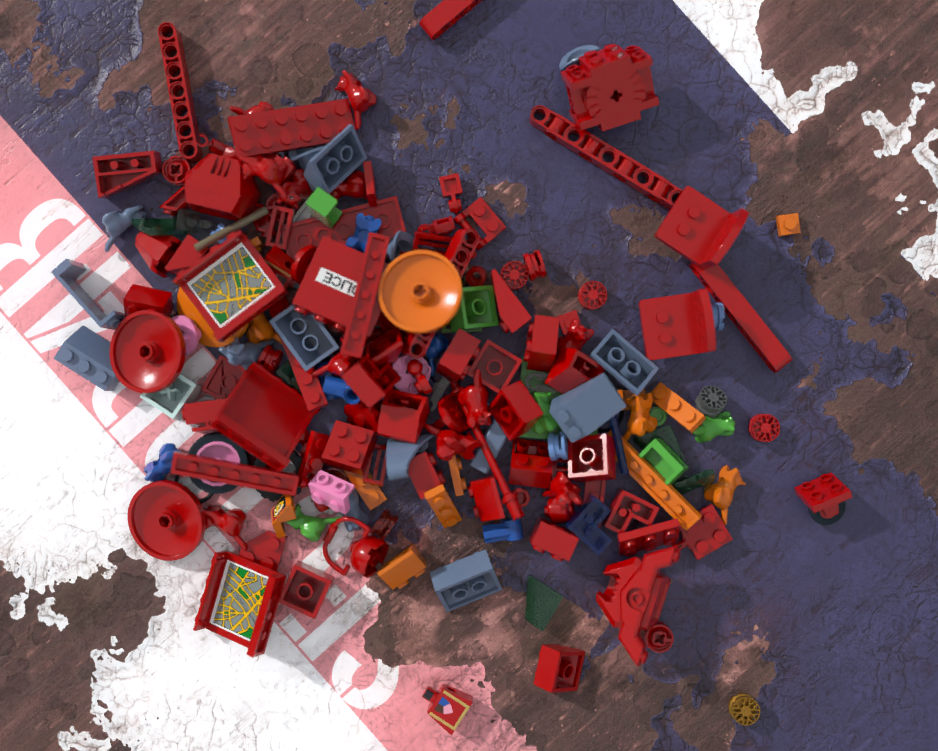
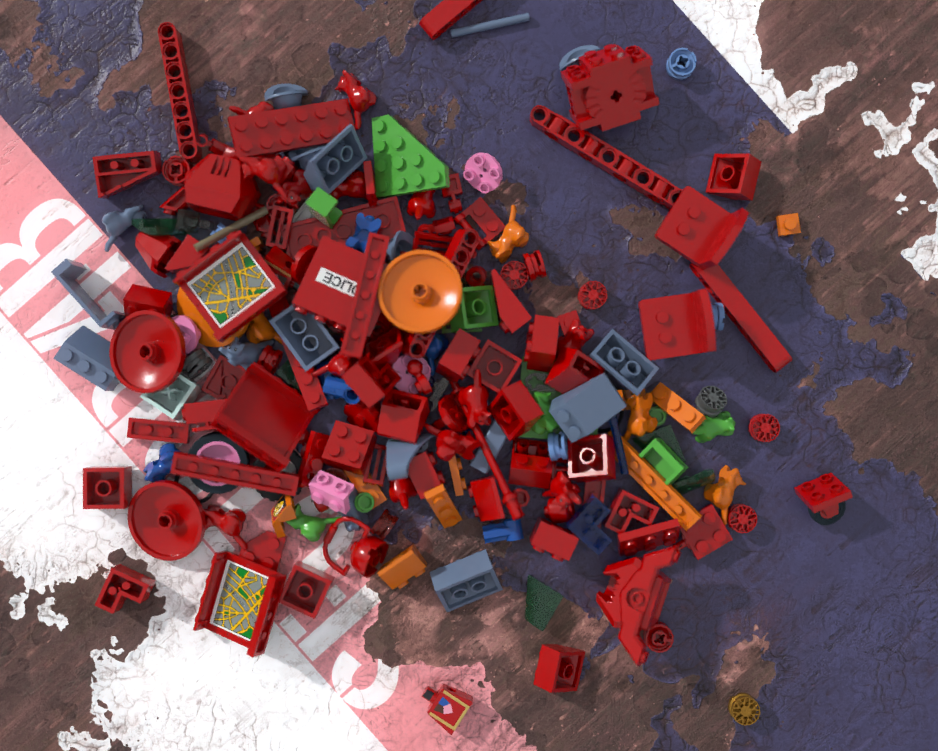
none -> red brick [83,466,132,509]
none -> red brick [94,564,156,614]
none -> red plate [127,417,191,444]
none -> dark grey wheel [182,349,213,379]
none -> sand blue helmet [264,84,308,110]
none -> bright green plate [354,492,374,513]
none -> bright green plate [372,115,450,199]
none -> red animal [386,468,417,510]
none -> red animal [407,190,436,220]
none -> sand blue bar [450,13,530,38]
none -> bright pink plate [463,152,503,194]
none -> orange animal [487,205,529,264]
none -> medium blue wheel [666,47,697,80]
none -> red slope [706,154,762,201]
none -> red wheel [727,503,757,533]

